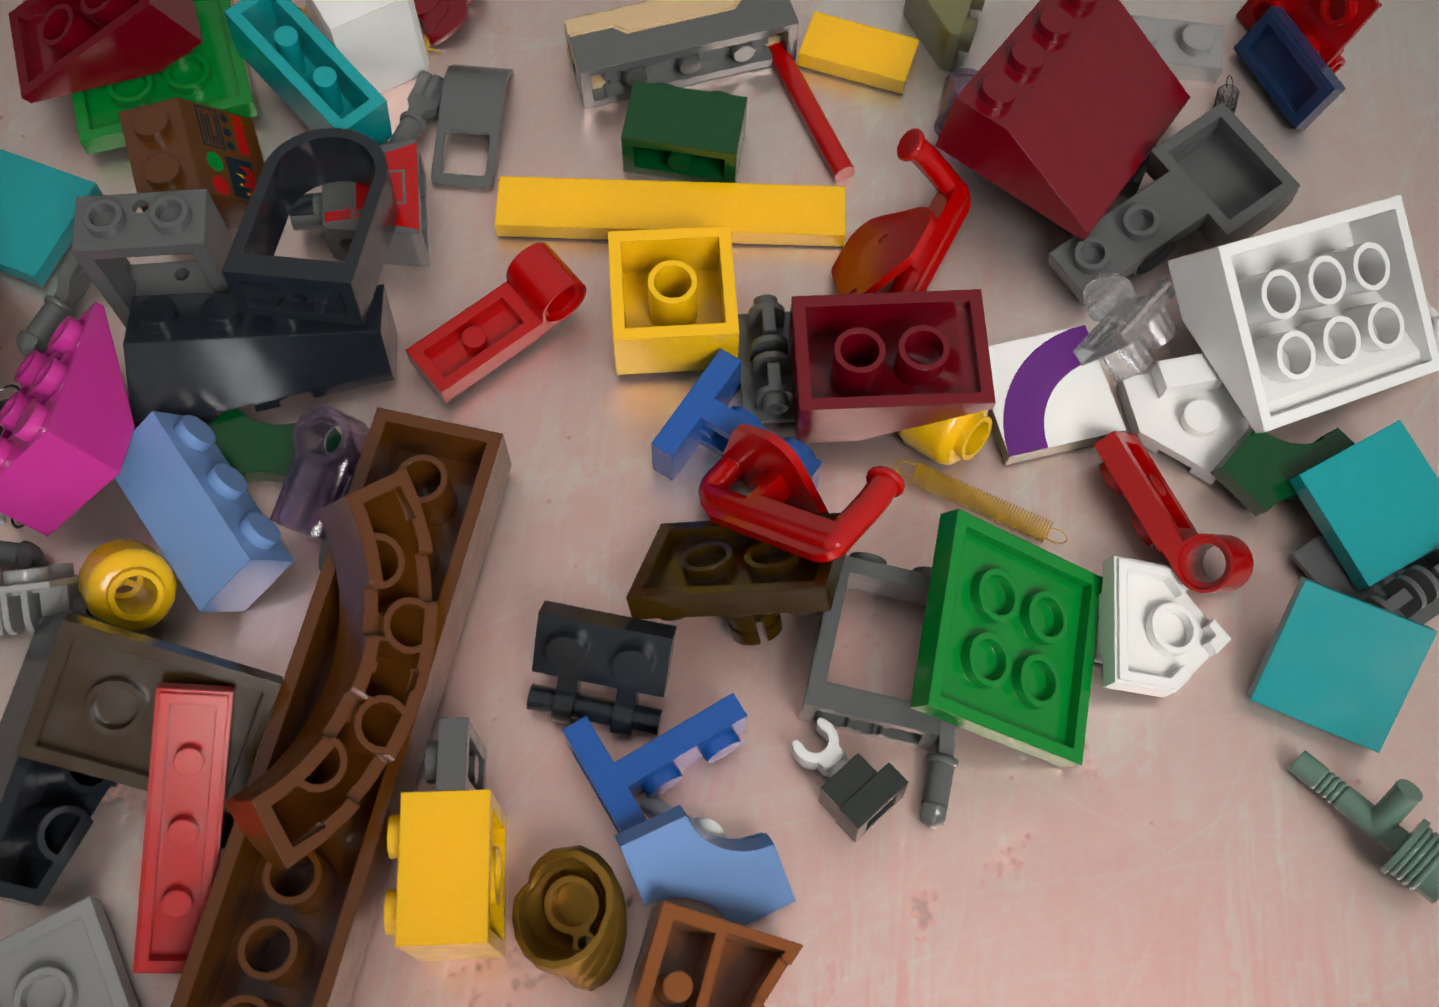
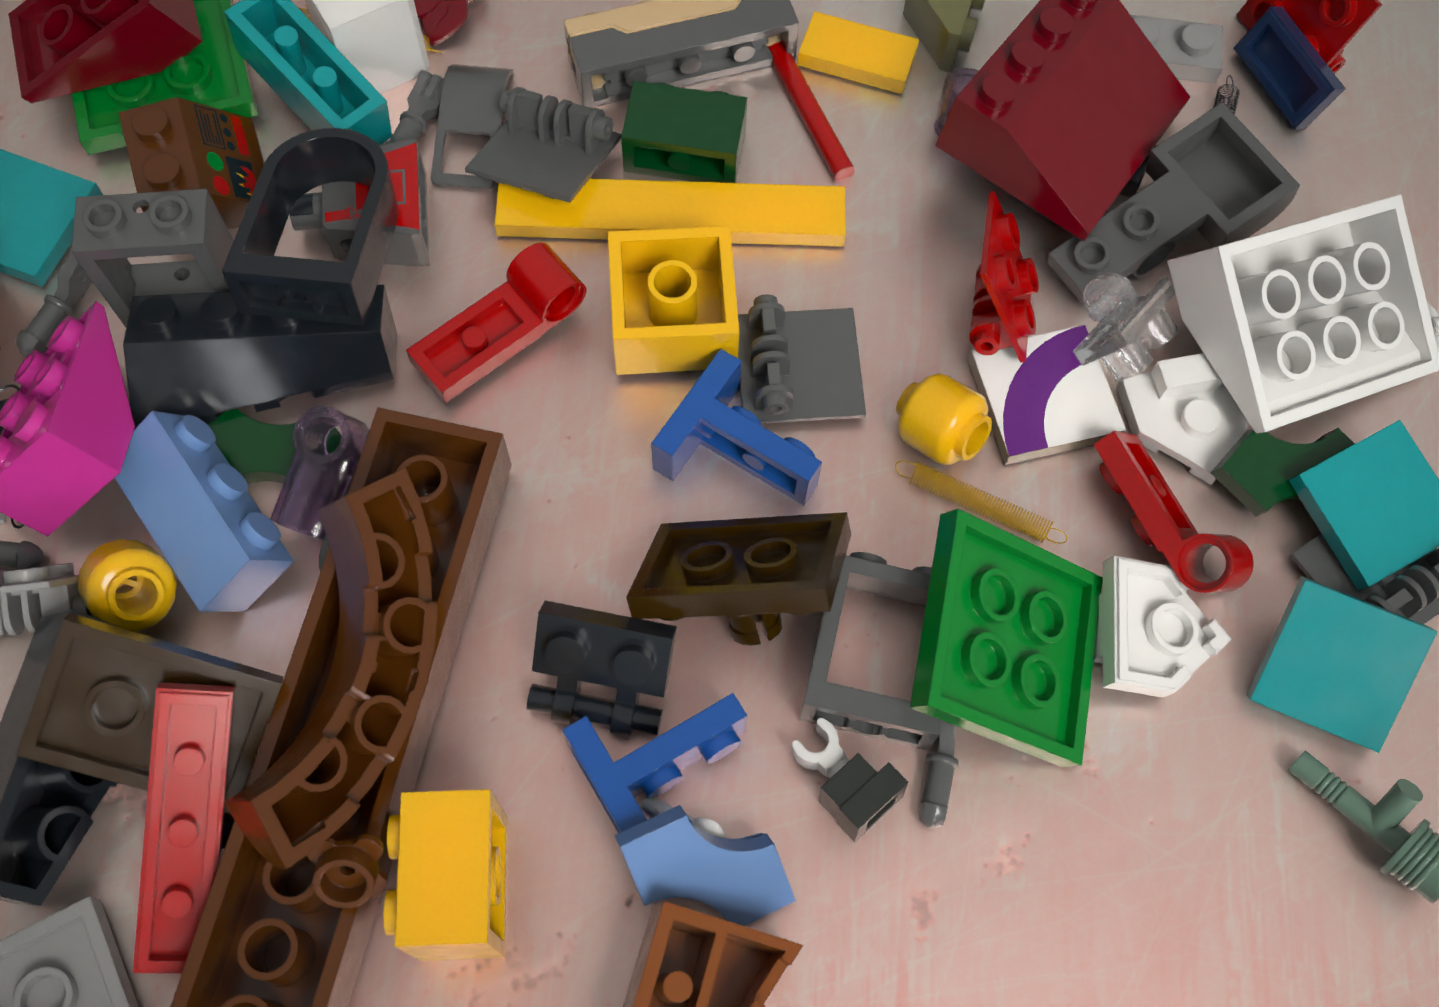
dark grey plate [425,717,487,791] -> none
pearl gold hair [512,845,627,991] -> none
red piece [698,423,905,563] -> none
dark red slope [788,289,996,443] -> none
red piece [831,128,971,294] -> none
none -> reddish brown plate [307,834,388,908]
none -> dark grey hinge [465,87,621,203]
none -> red hinge [969,191,1039,363]

